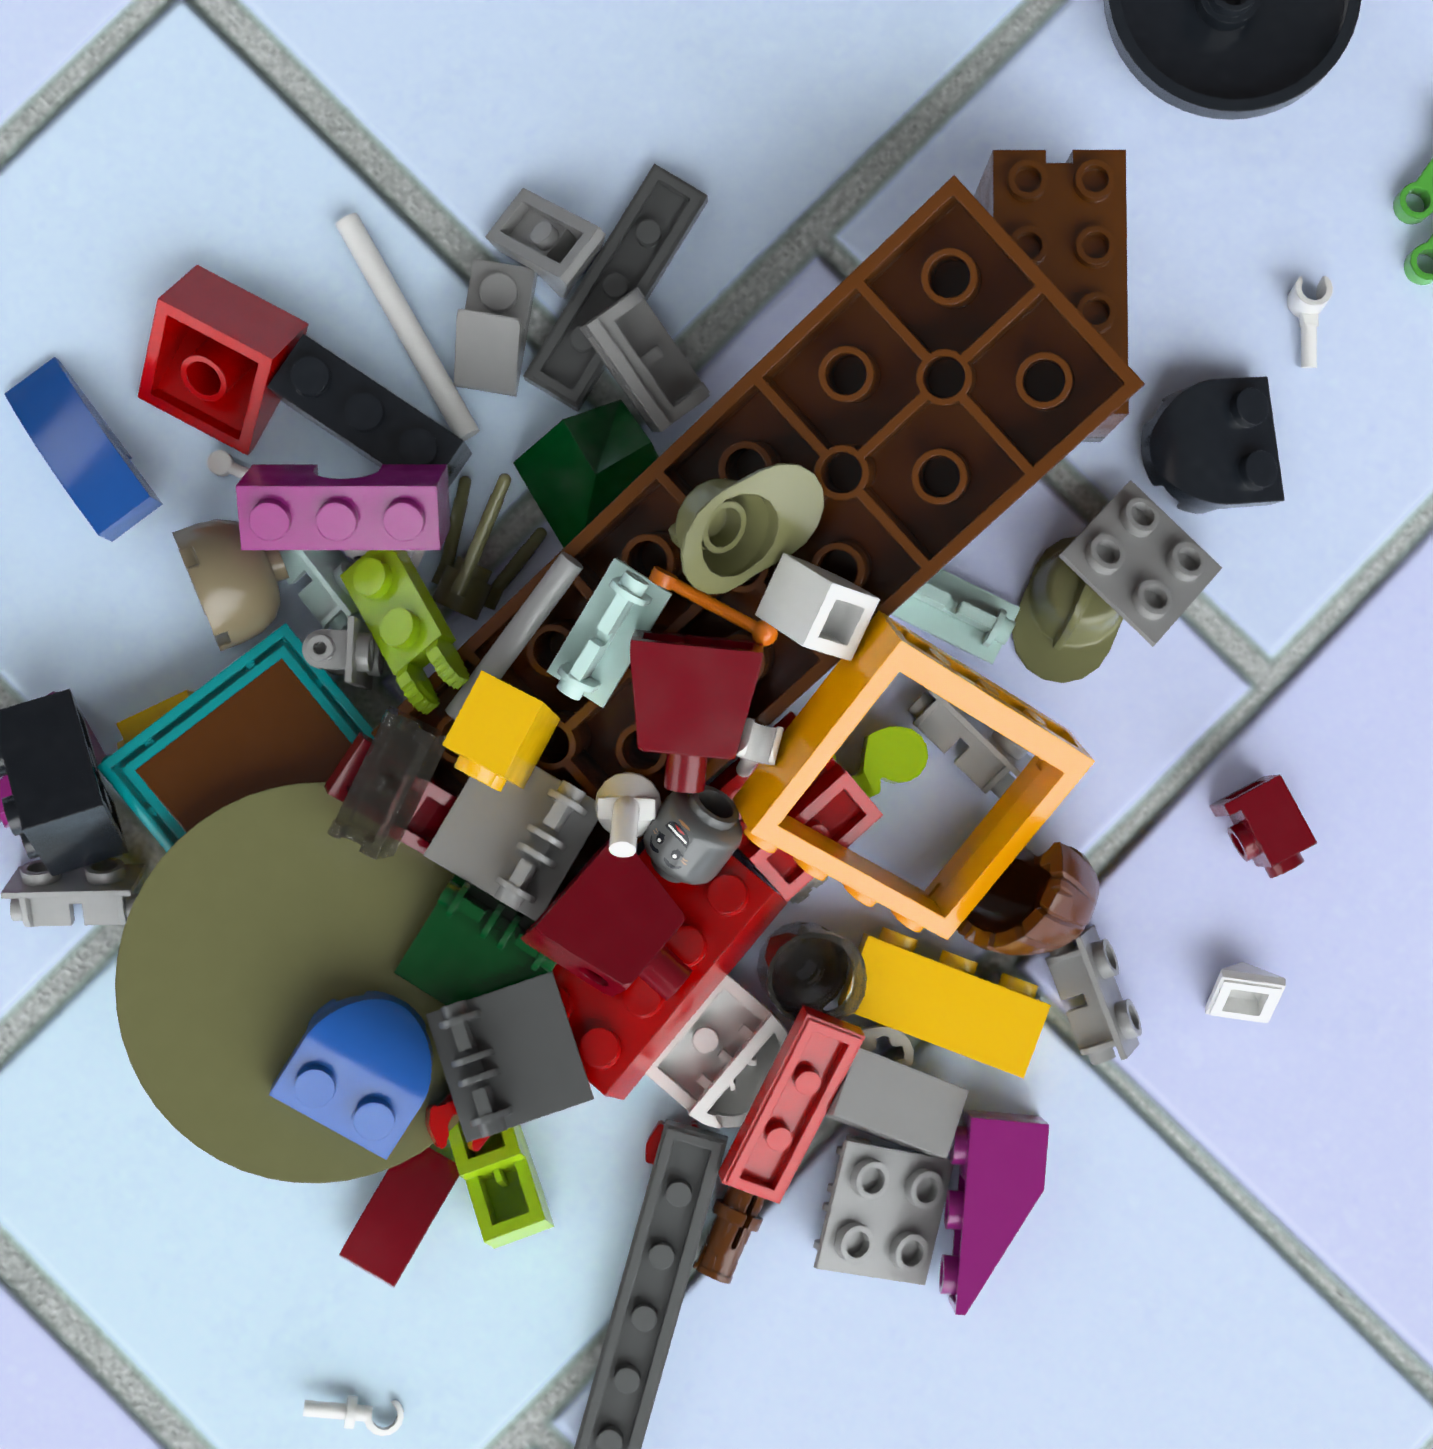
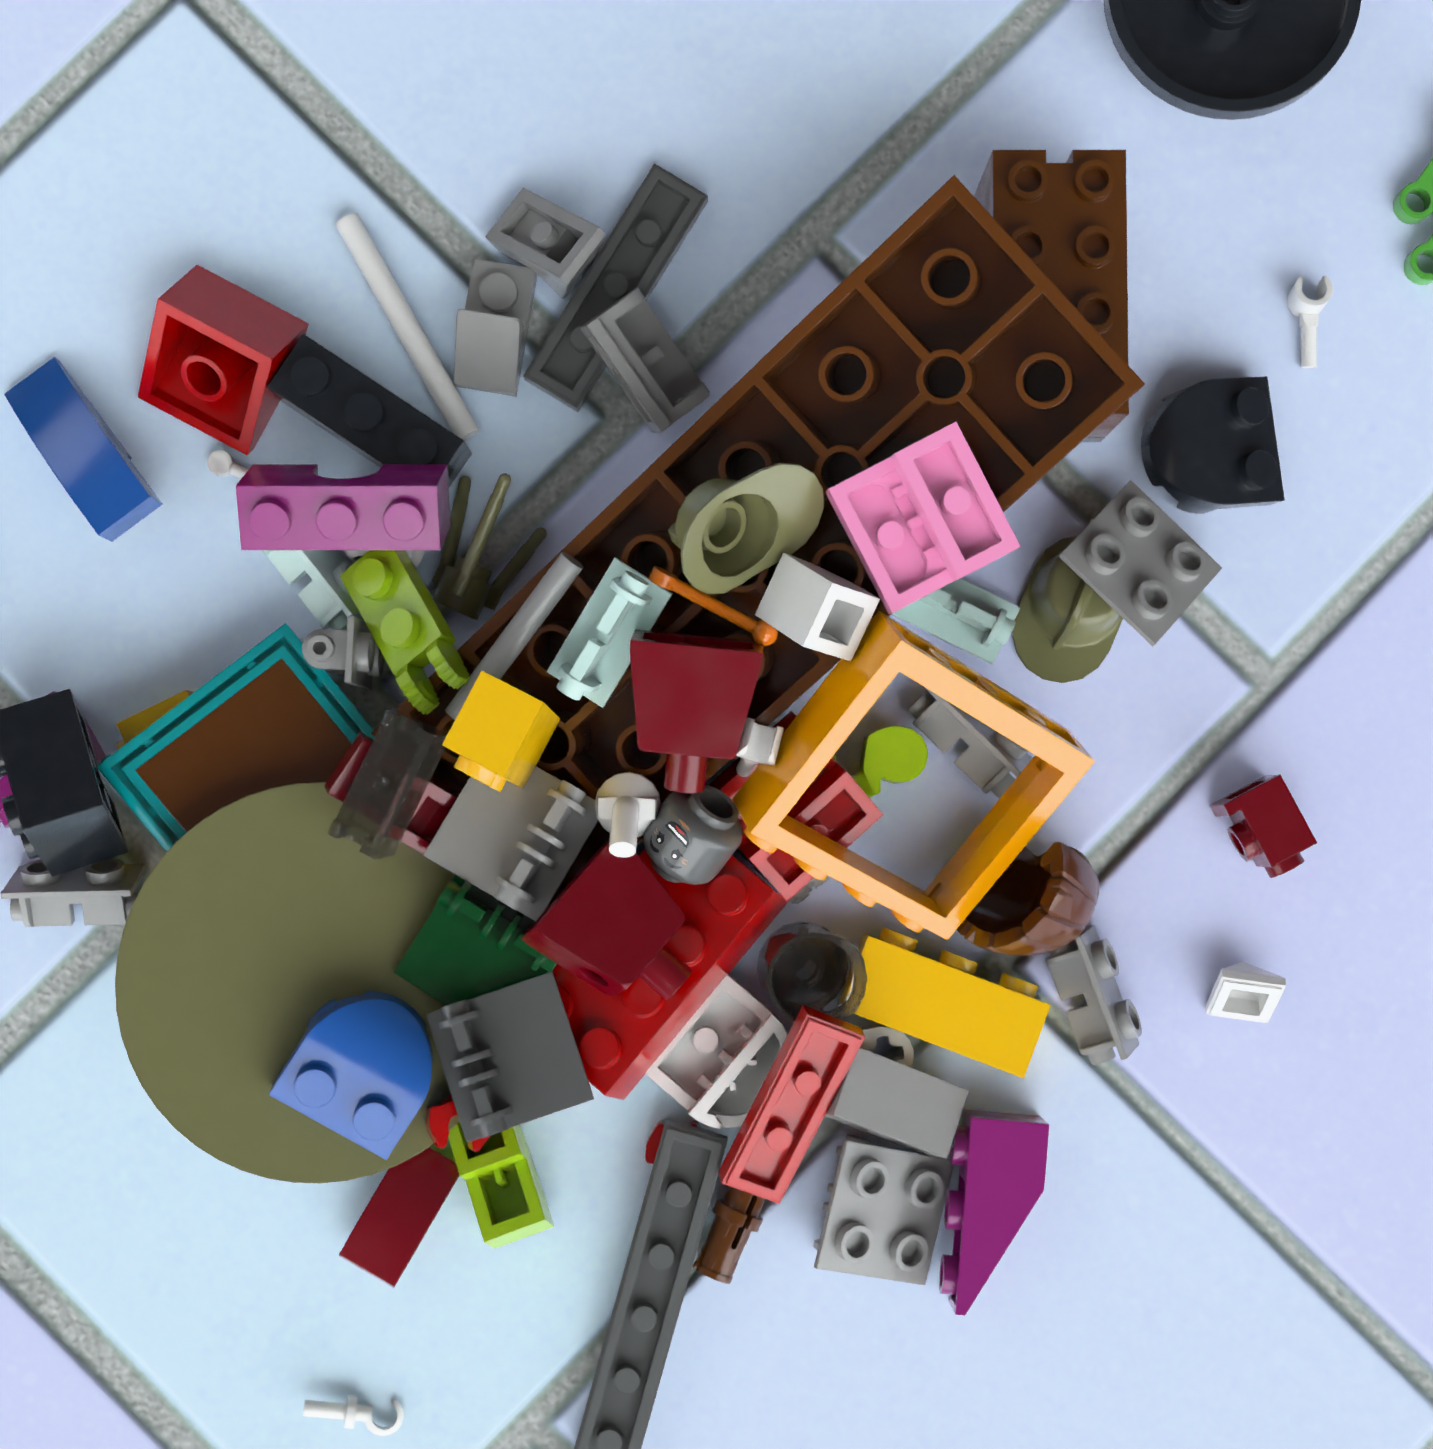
dark tan cylinder [172,519,289,651] -> none
dark green slope [513,399,659,548] -> none
none -> bright pink slope [825,422,1021,615]

